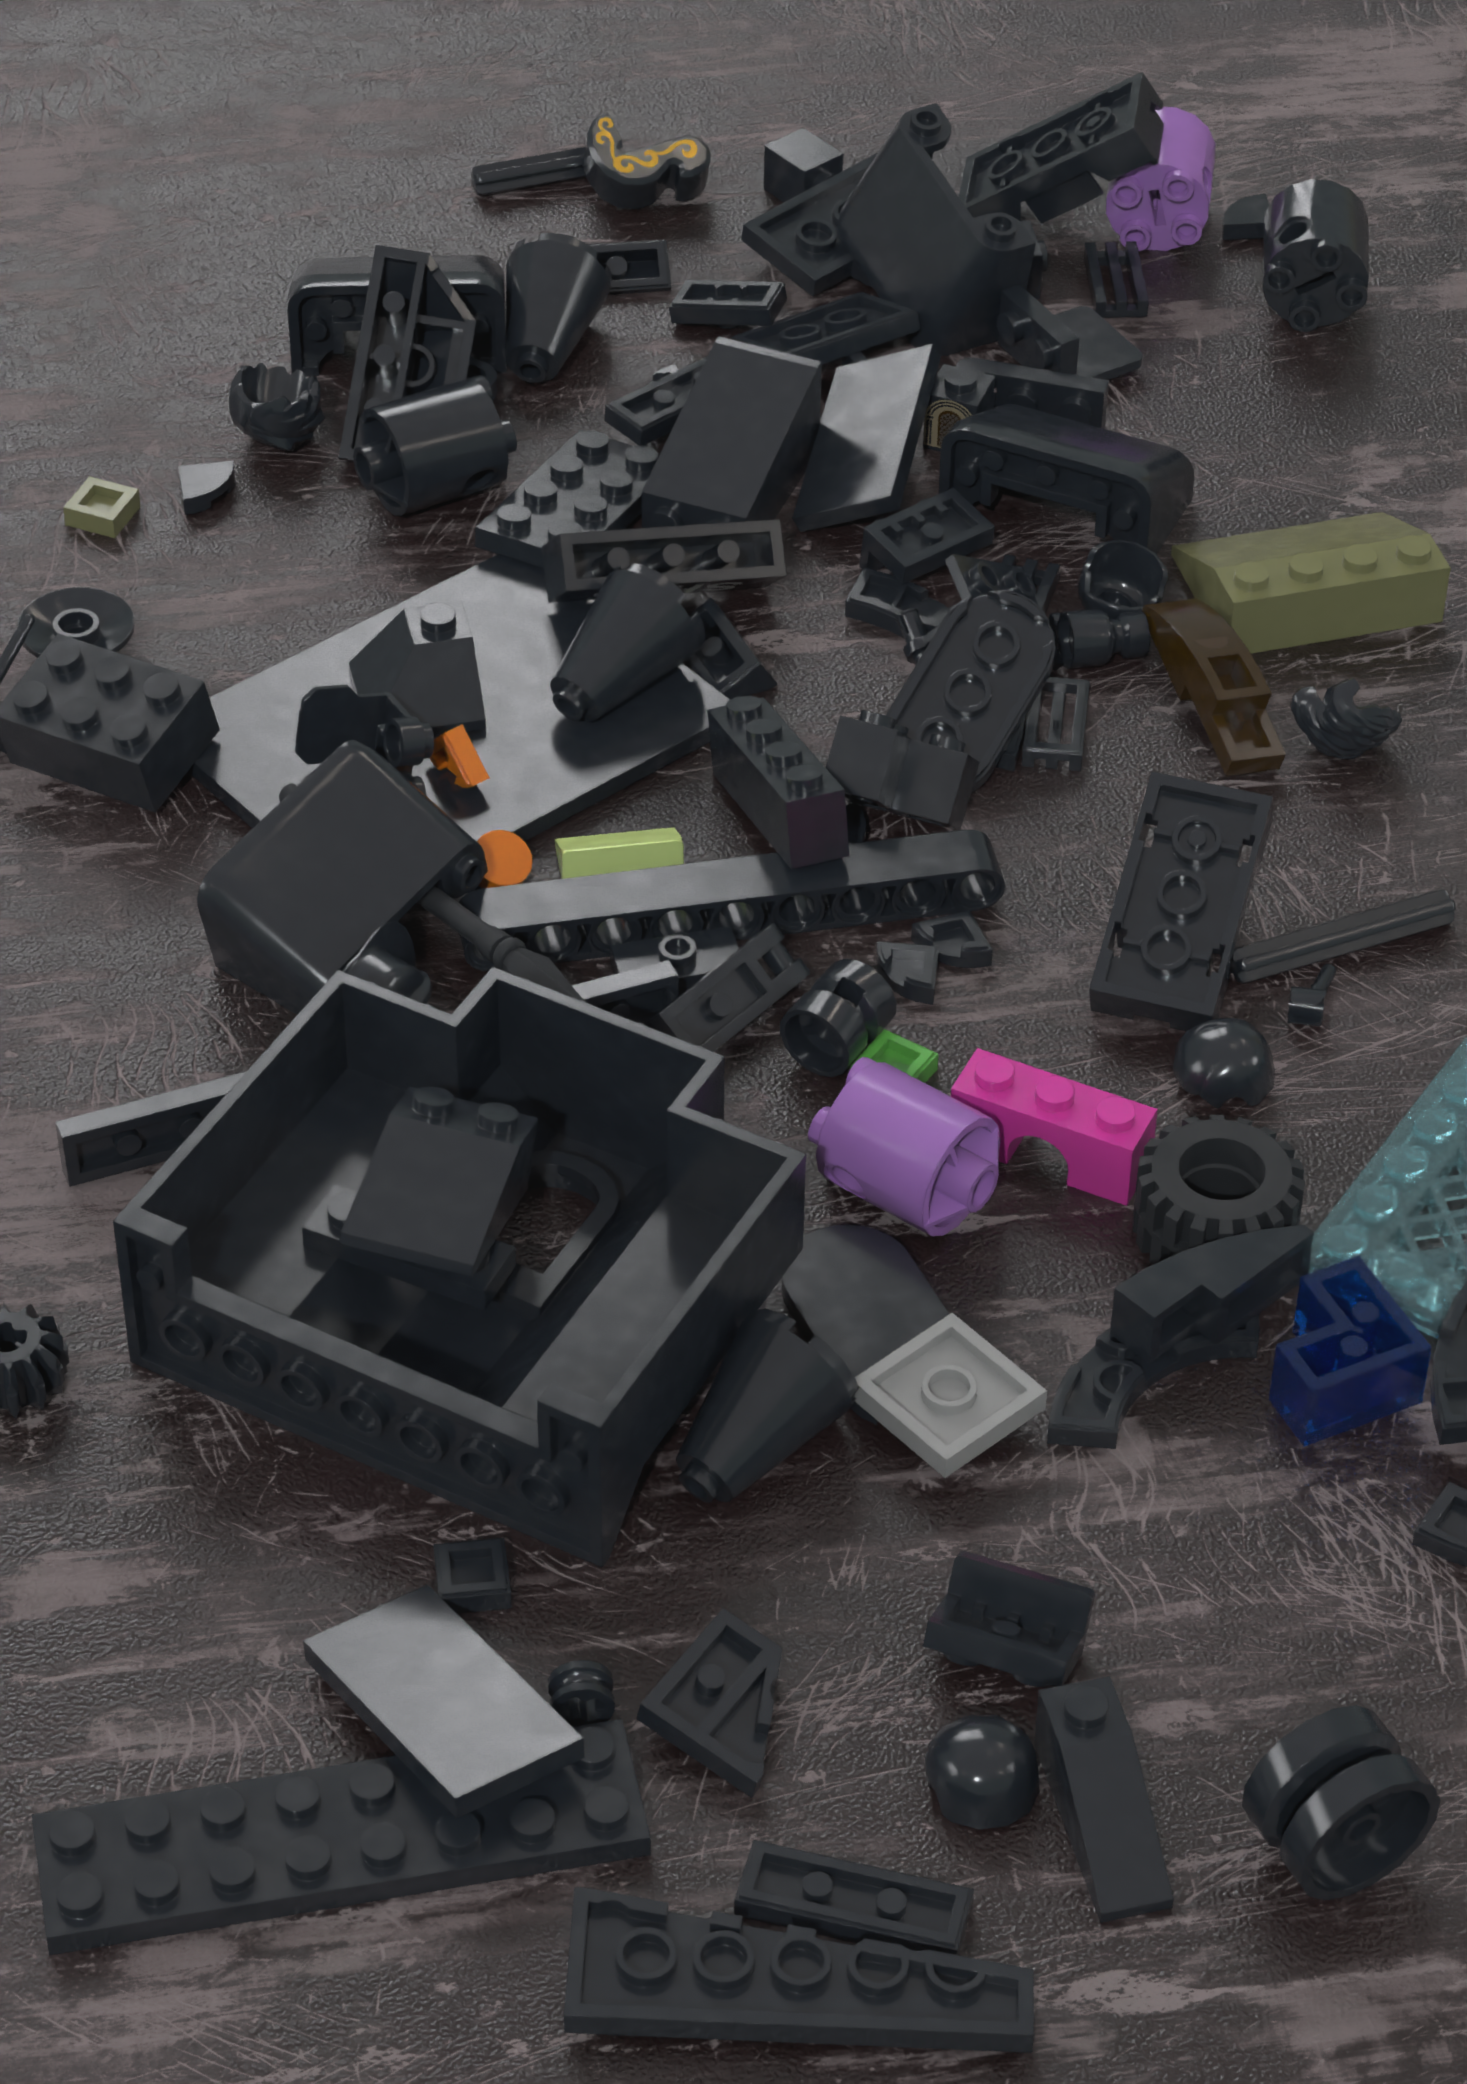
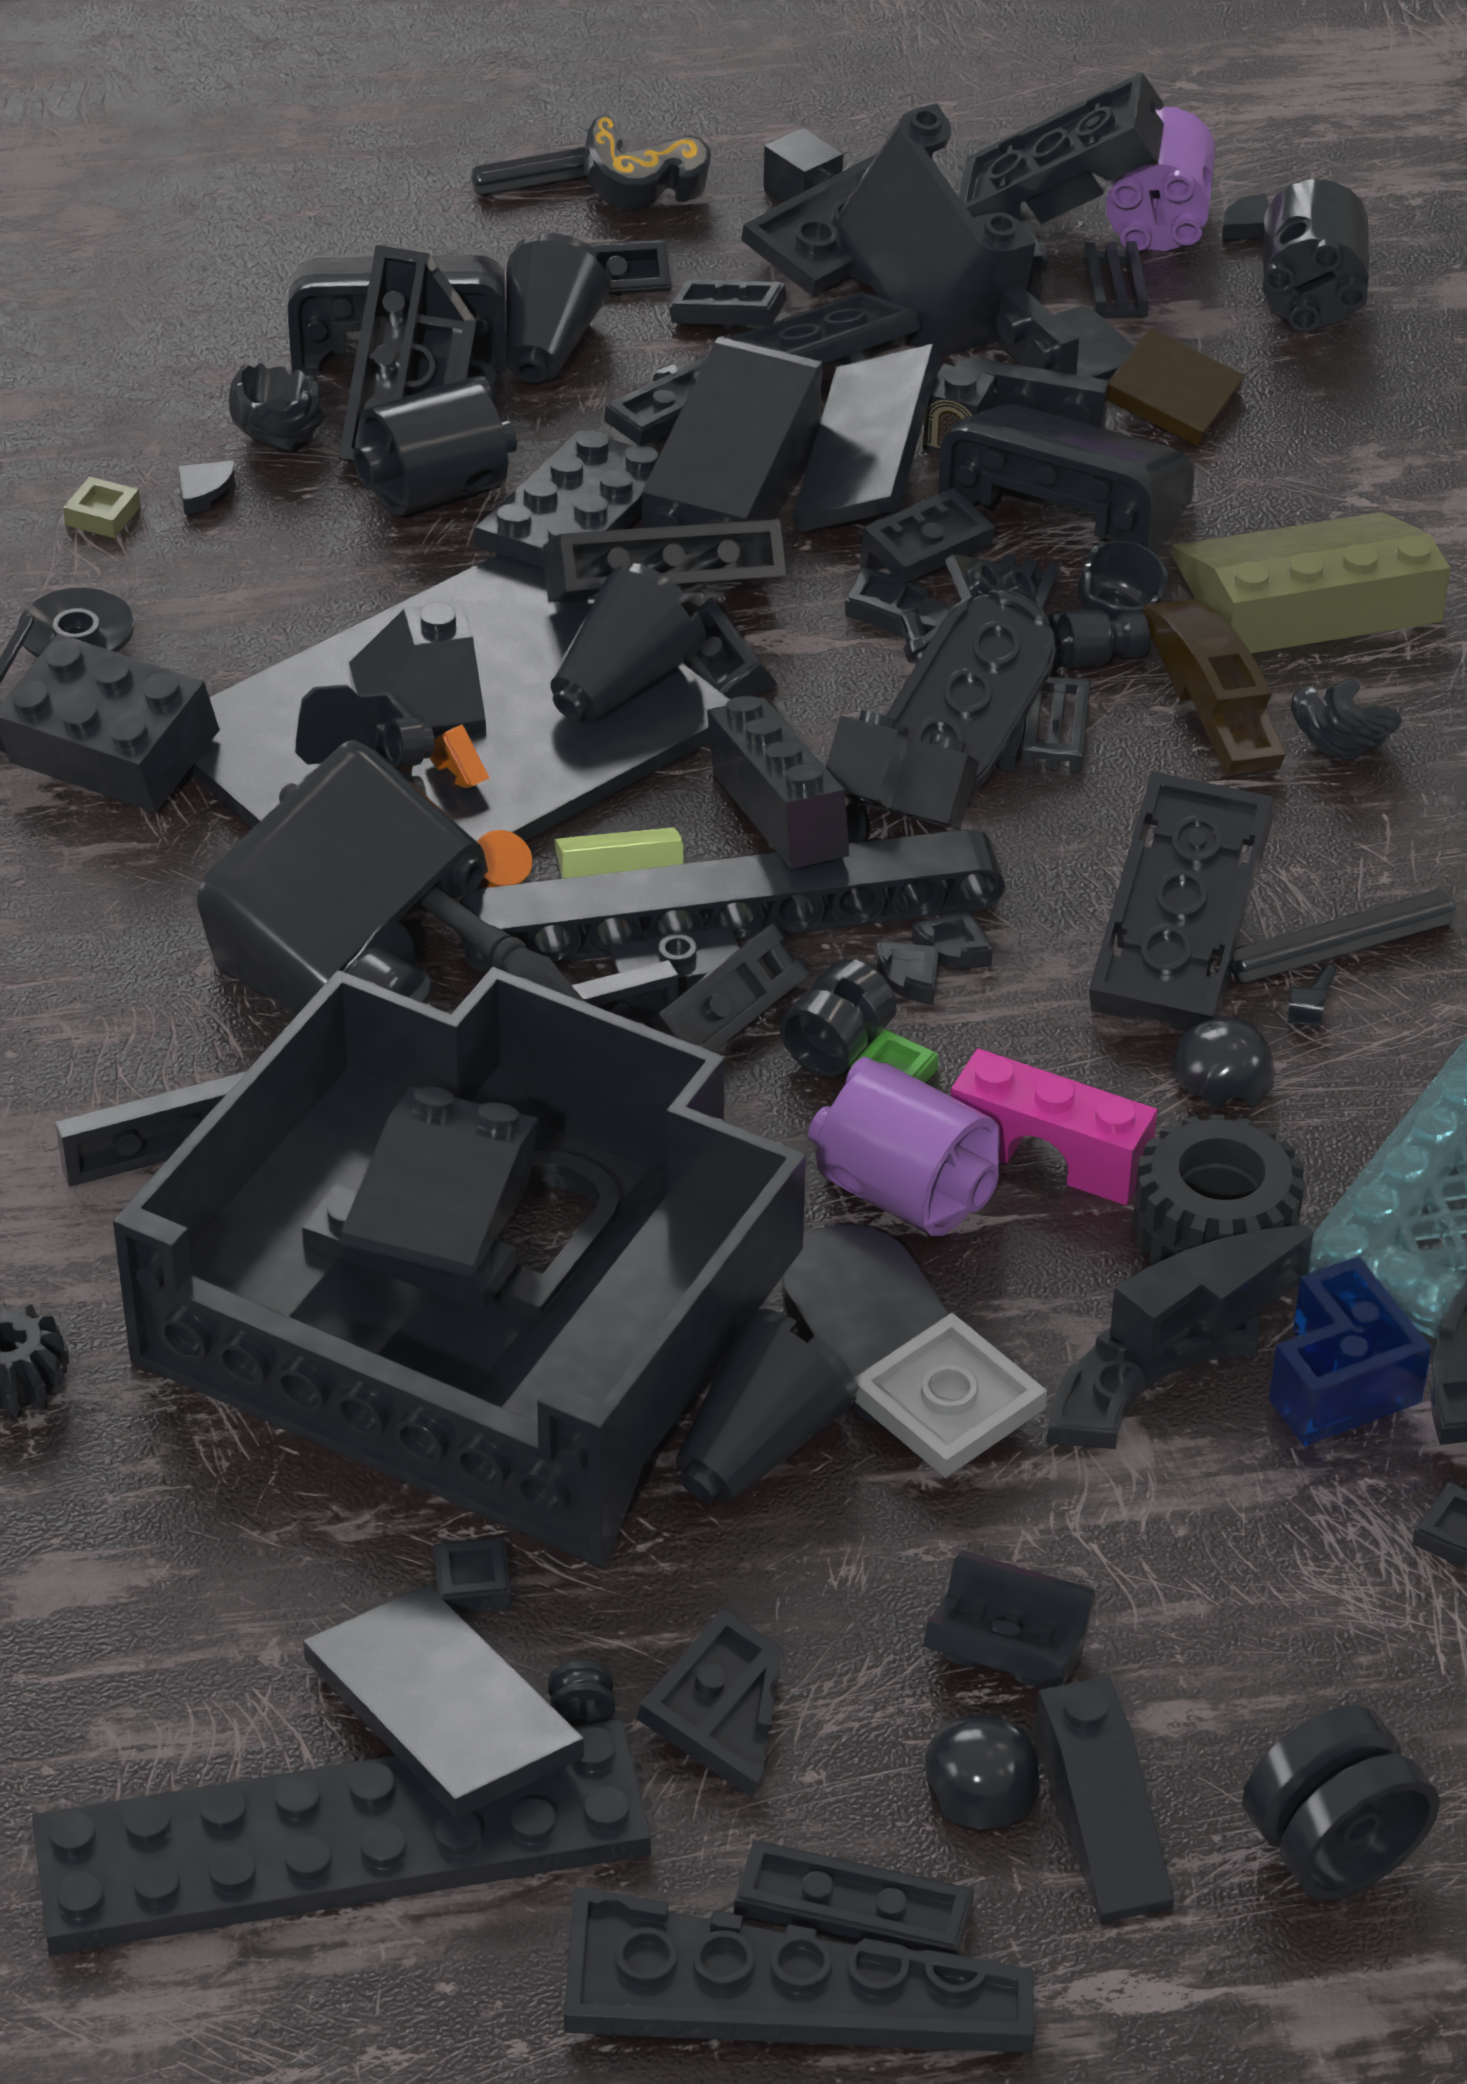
none -> dark brown tile [1107,328,1245,446]

